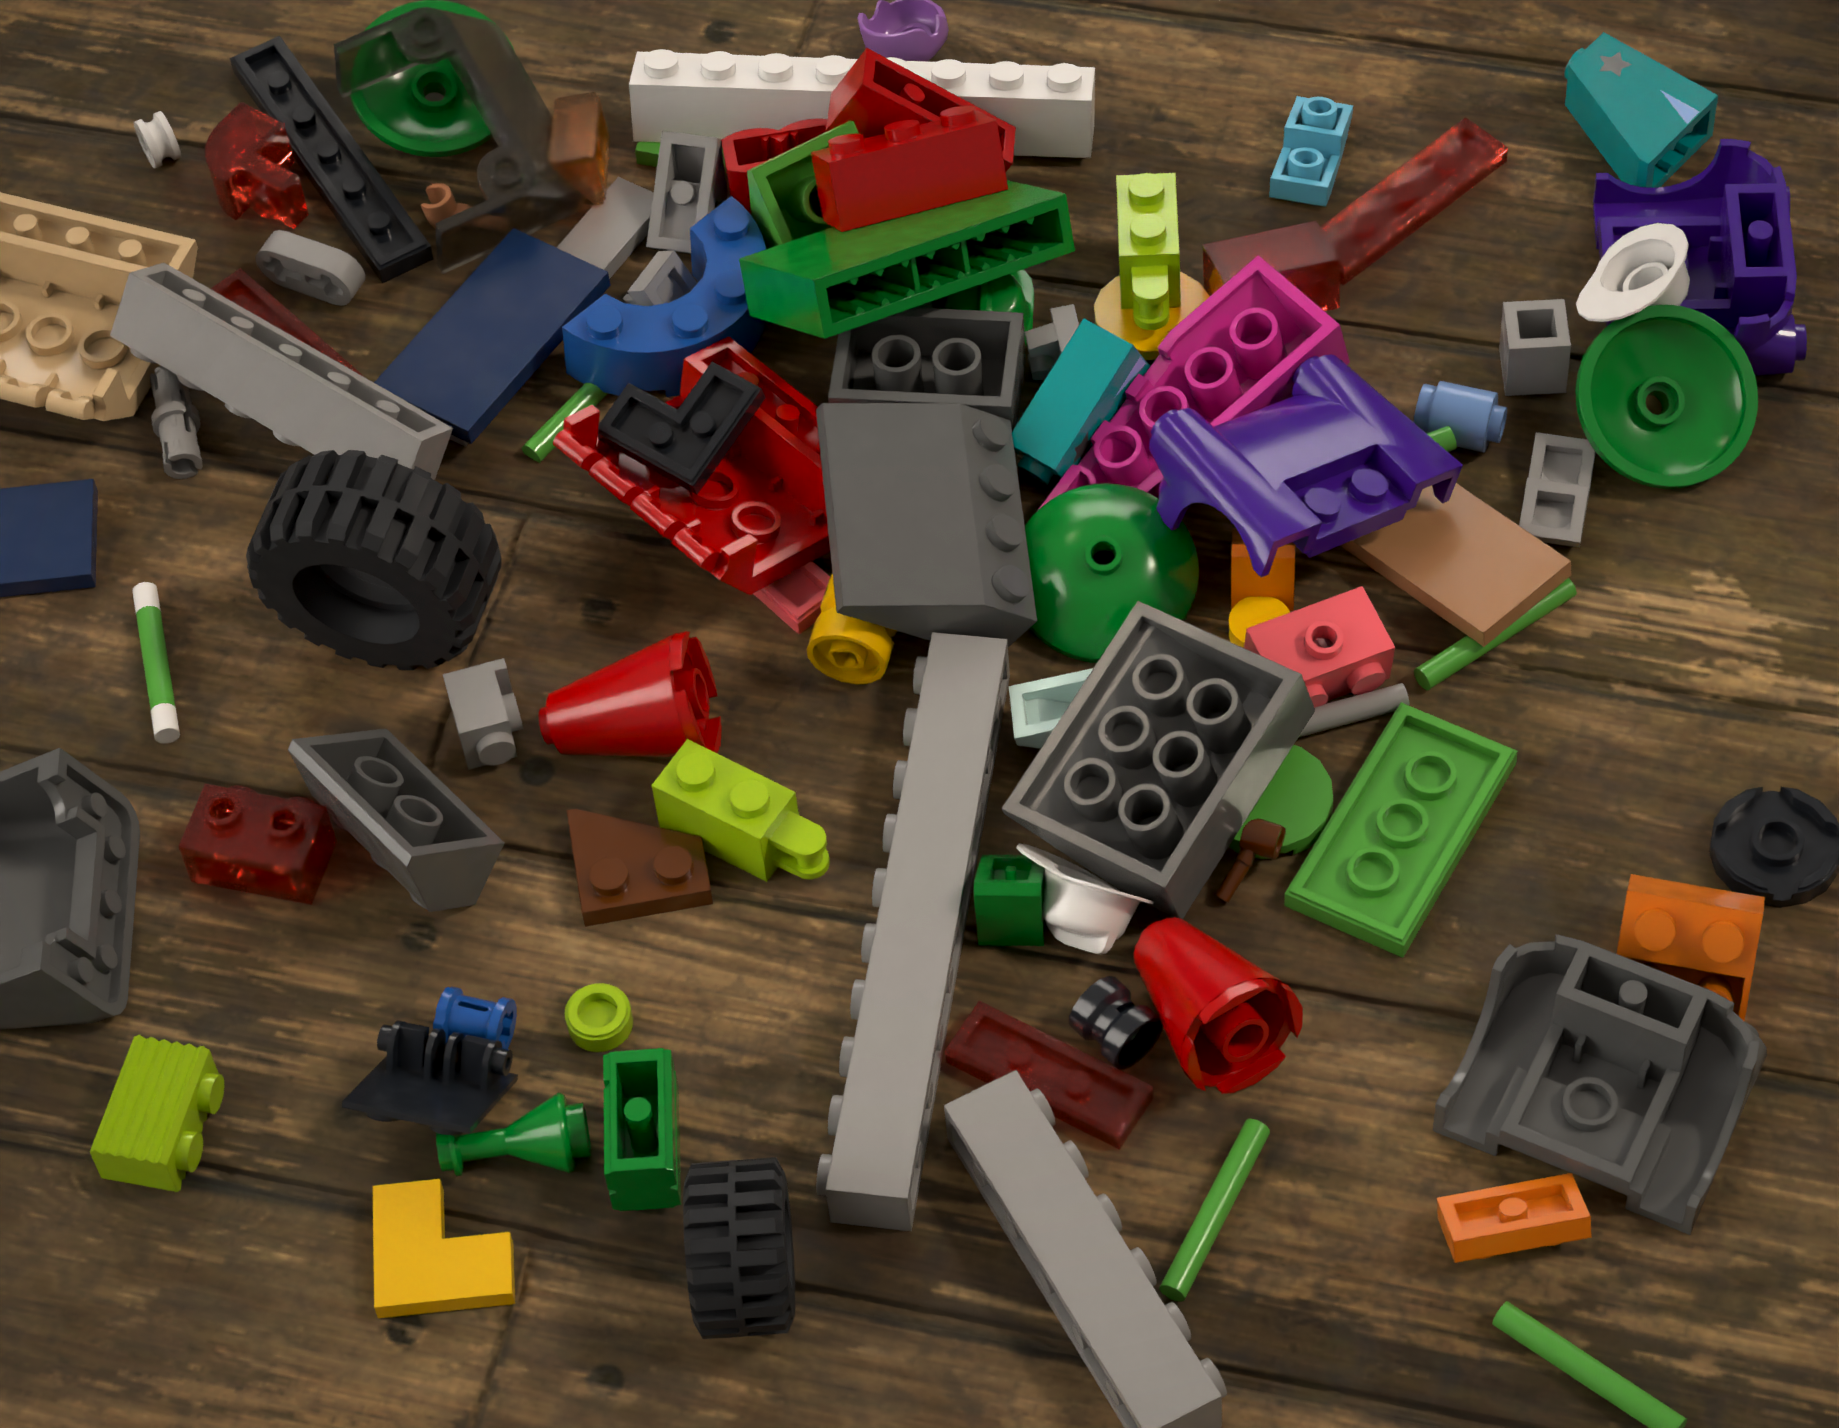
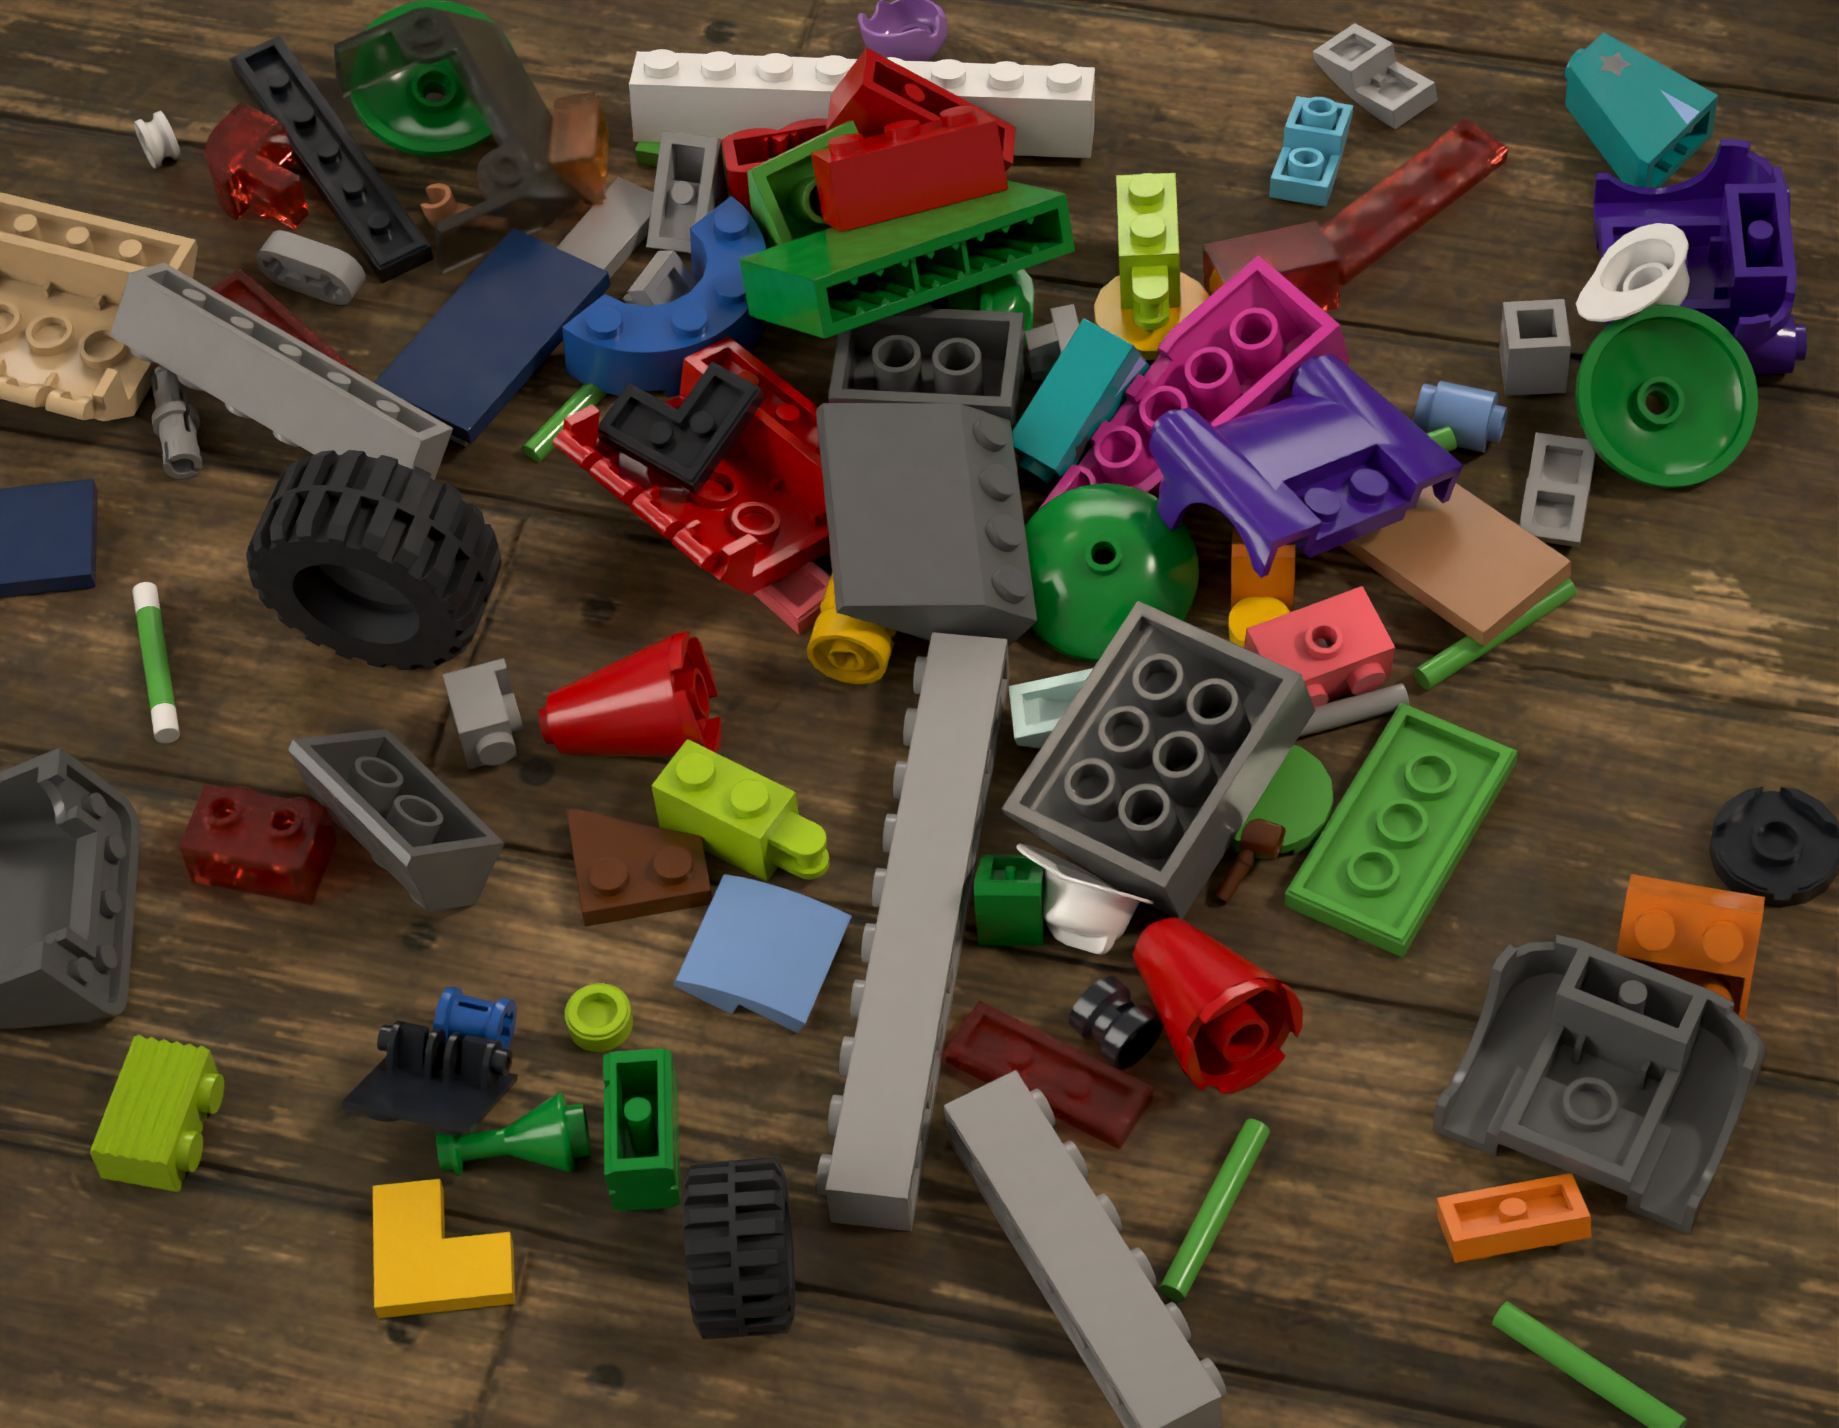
none -> medium blue slope [673,874,852,1033]
none -> light grey slope [1313,23,1438,129]

